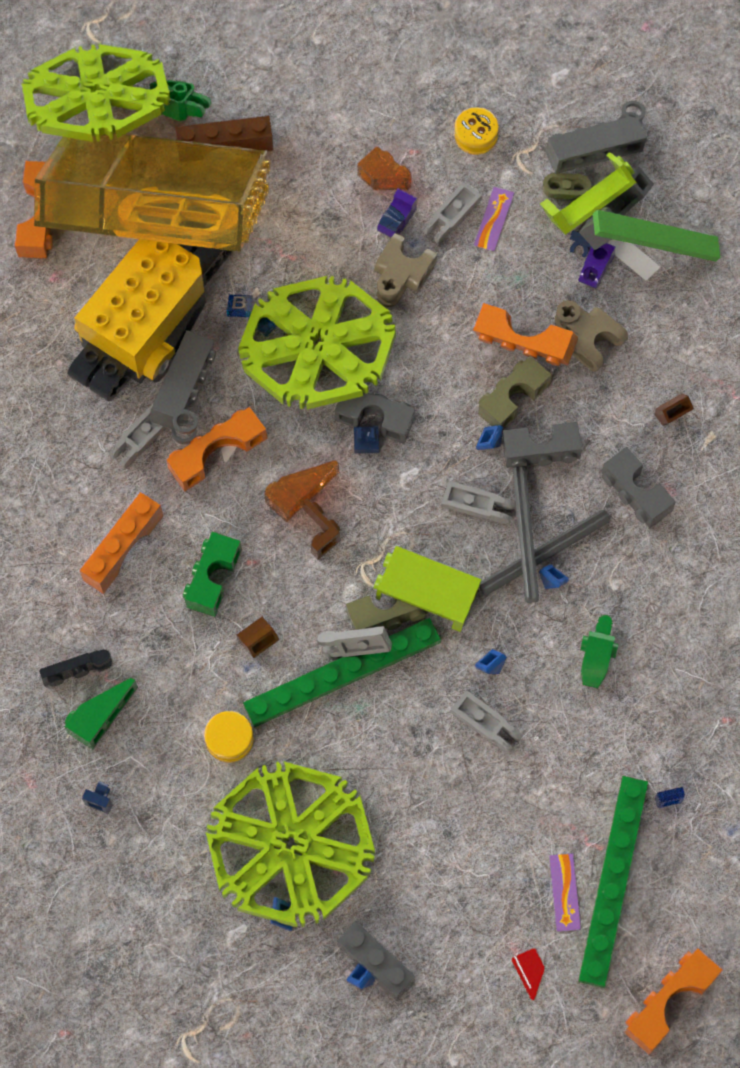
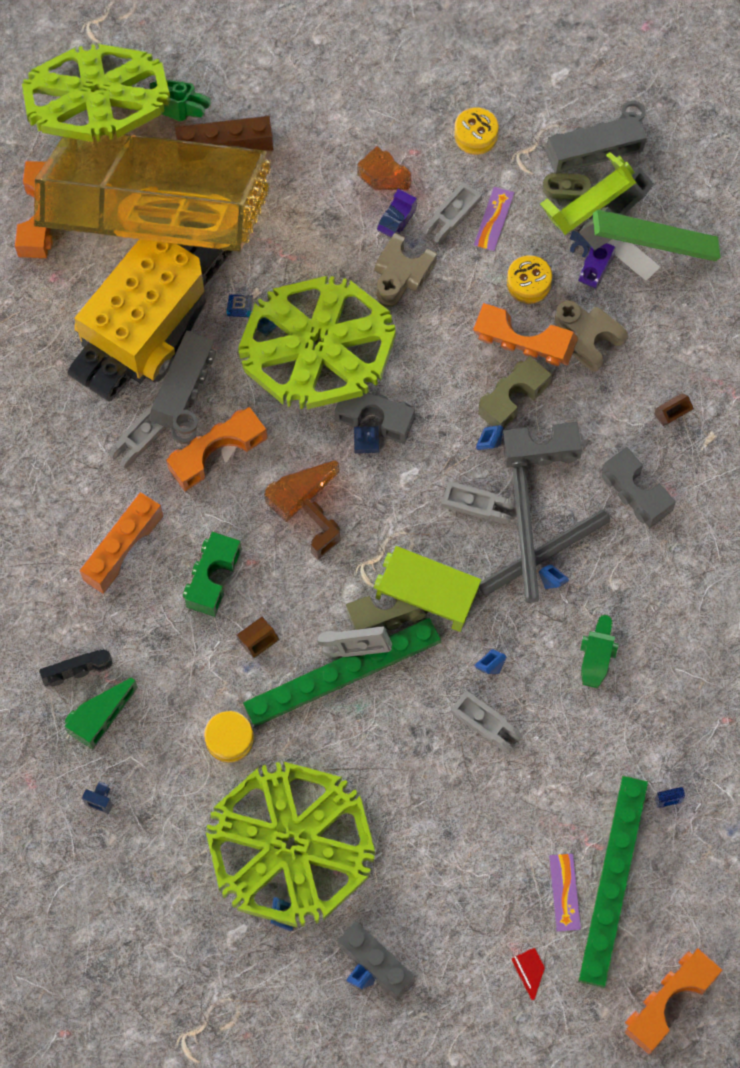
none -> yellow head [507,255,552,304]

